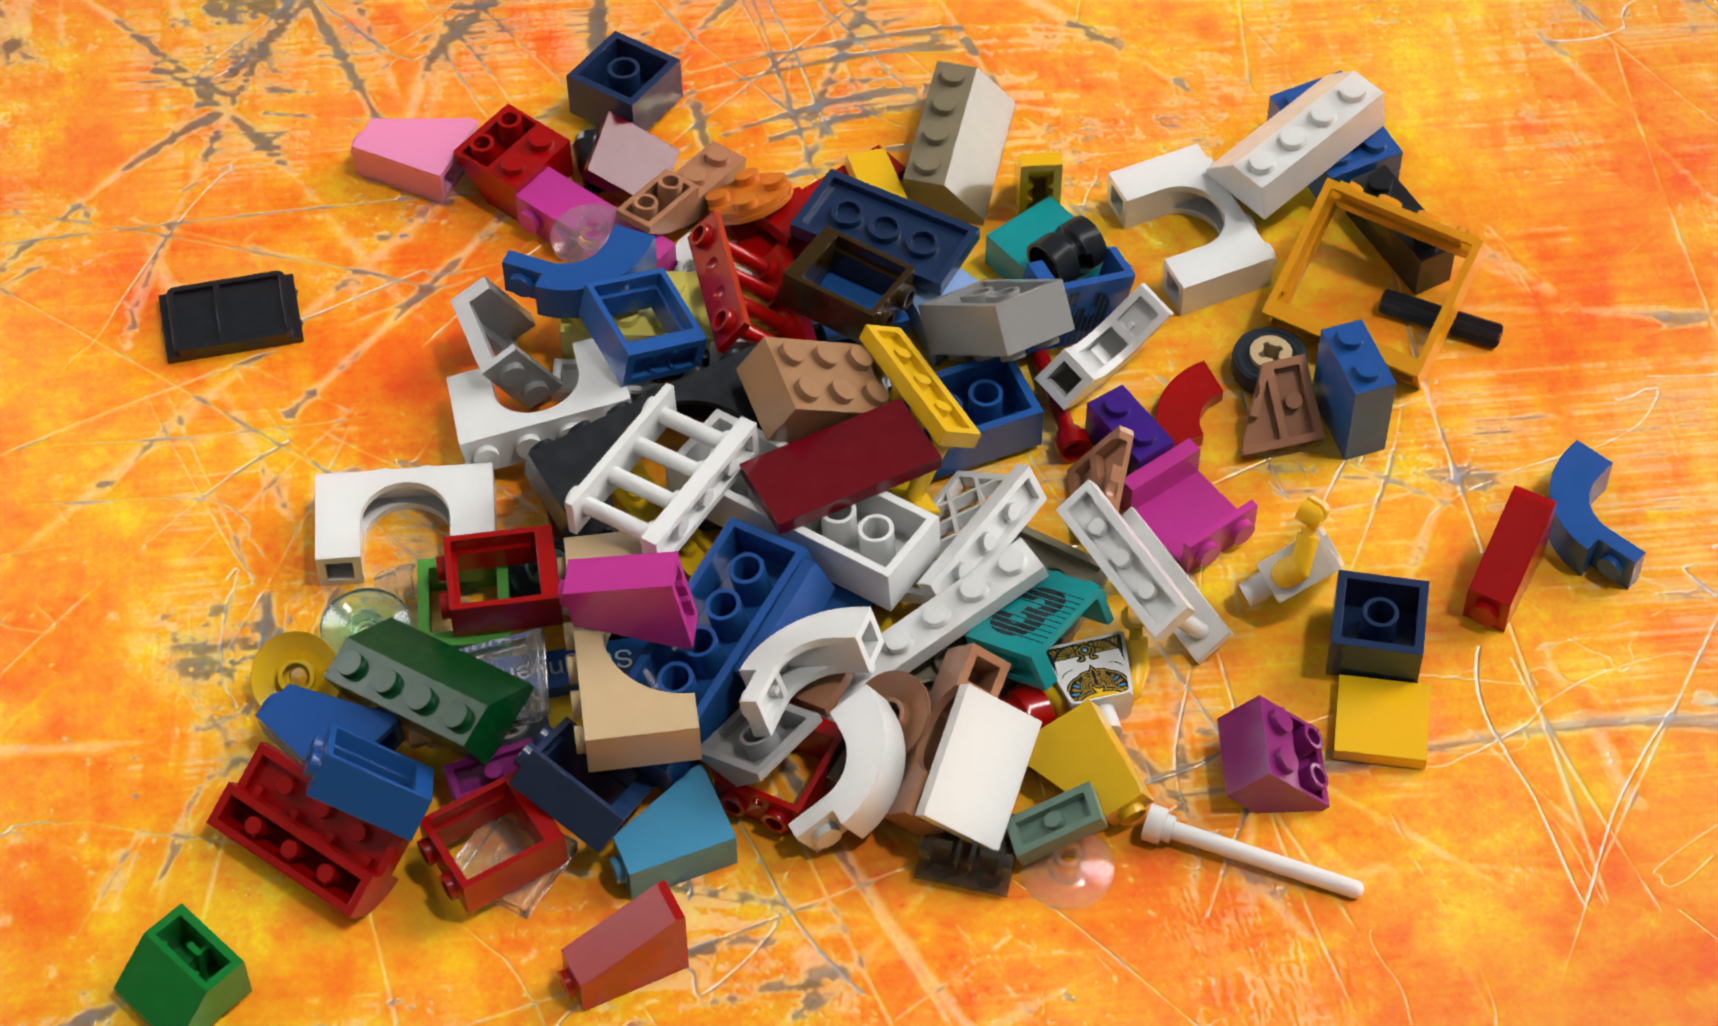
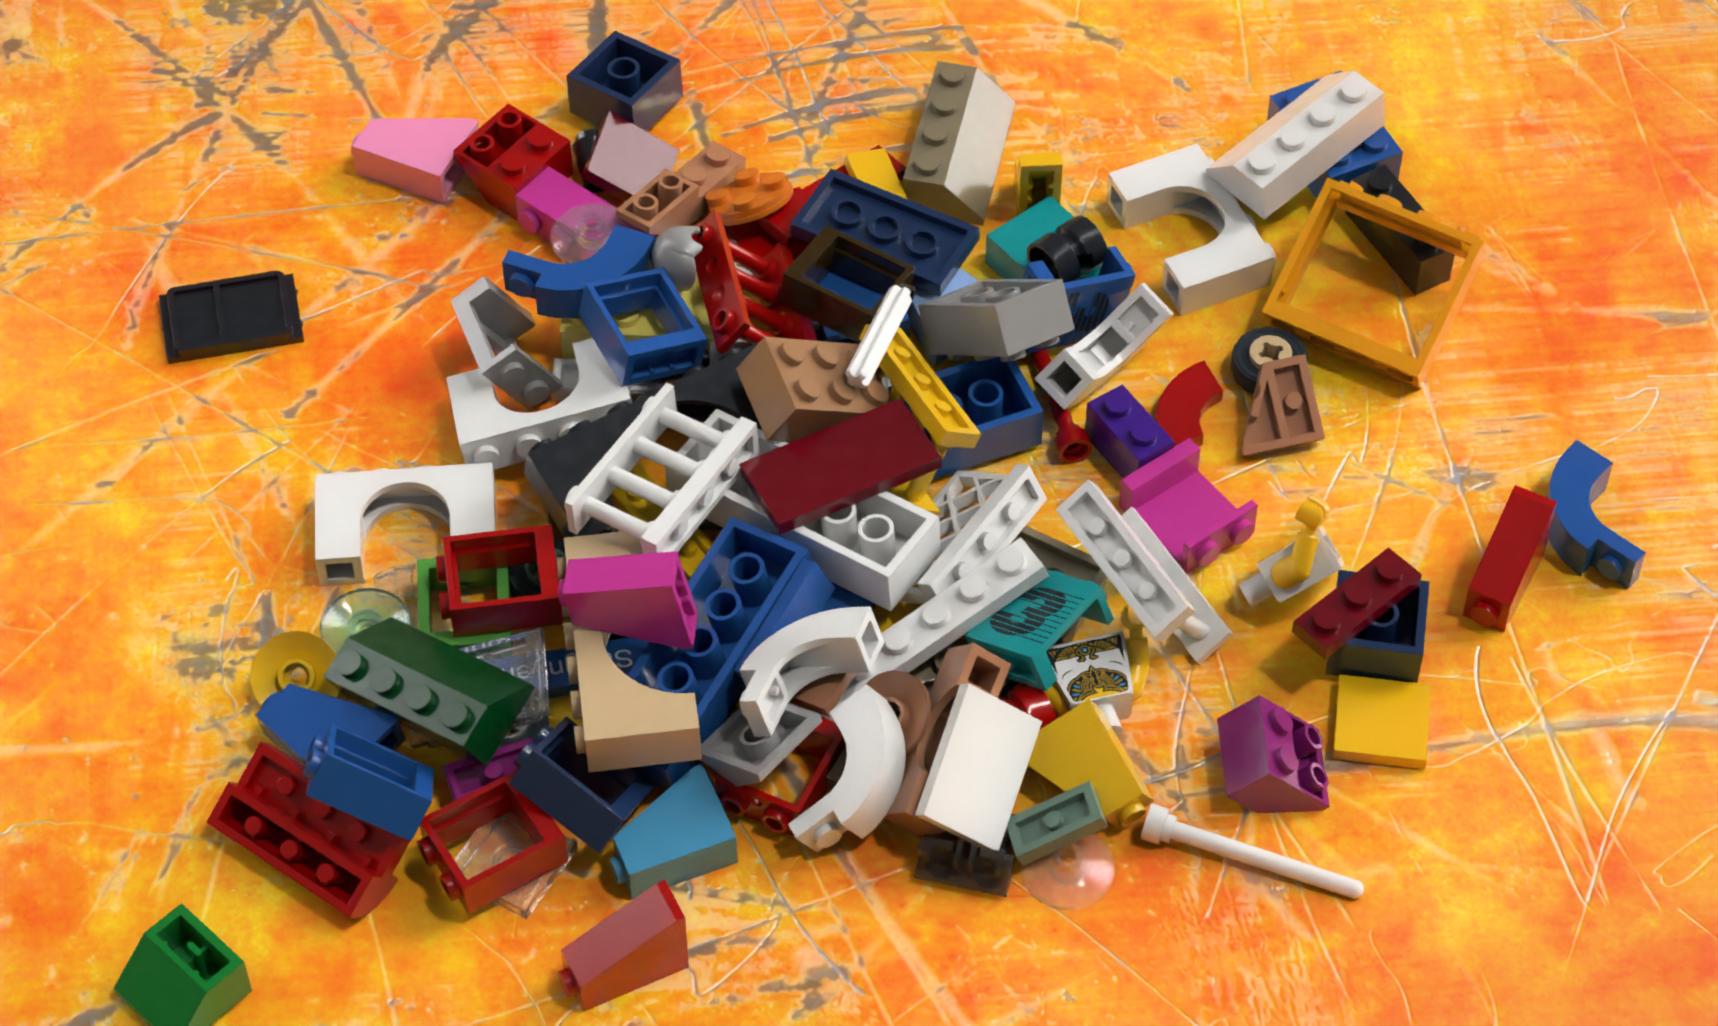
nougat wing [1067,425,1134,542] -> none
brick [1313,319,1397,460] -> none
black axle [1379,289,1504,348] -> none
none -> light grey hair [652,225,703,292]
none -> white axle [845,285,912,389]
none -> dark red plate [1292,547,1422,660]

